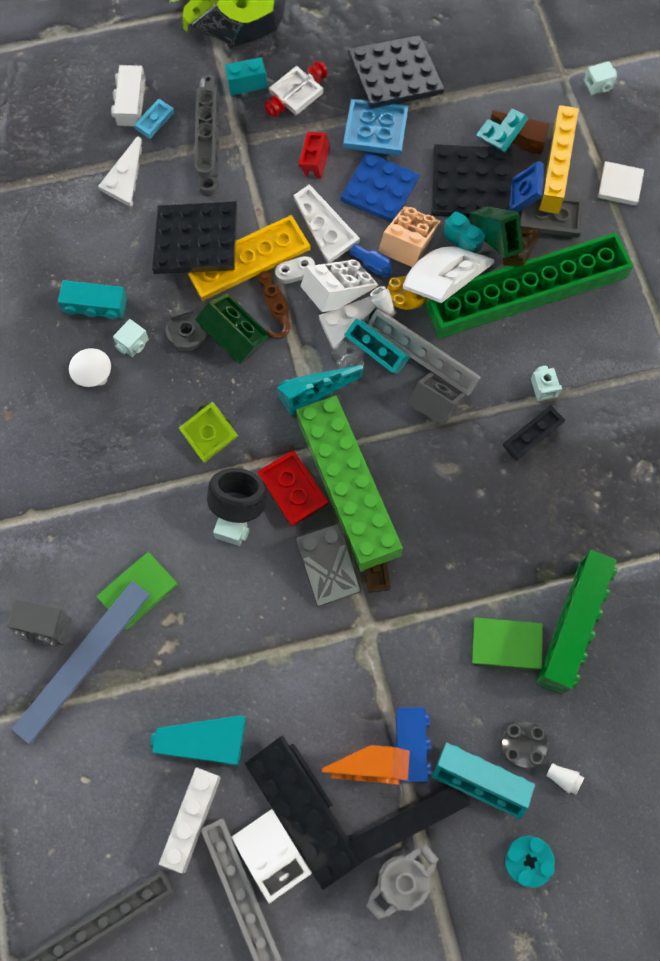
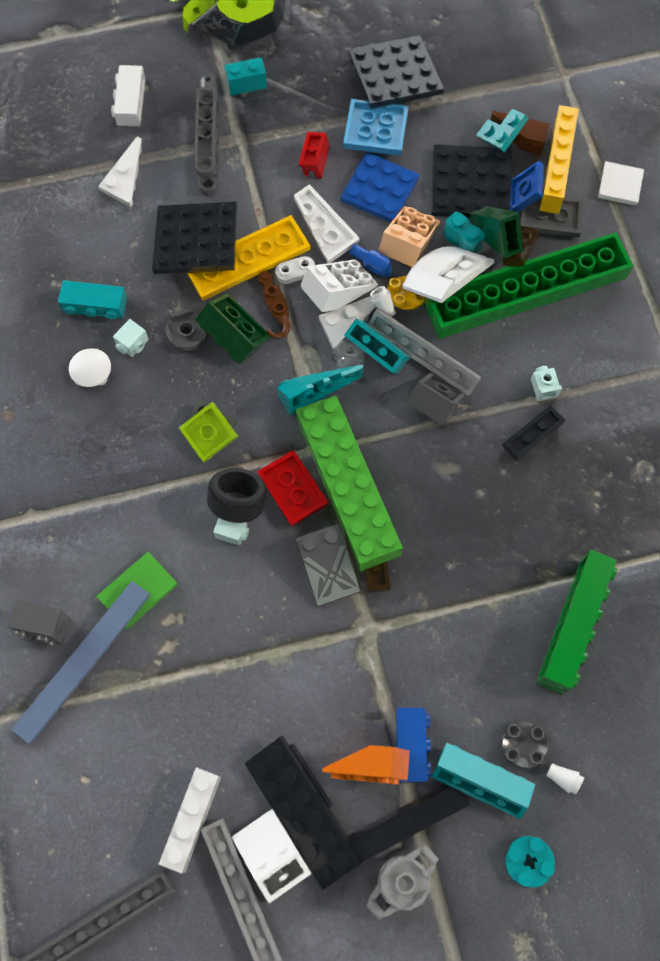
medium azure plate [134,99,174,139] -> none
teal slope [150,715,247,766] -> none
white plate [265,61,327,118] -> none
bright green tile [472,617,543,670] -> none
light aqua brick [584,61,617,95] -> none

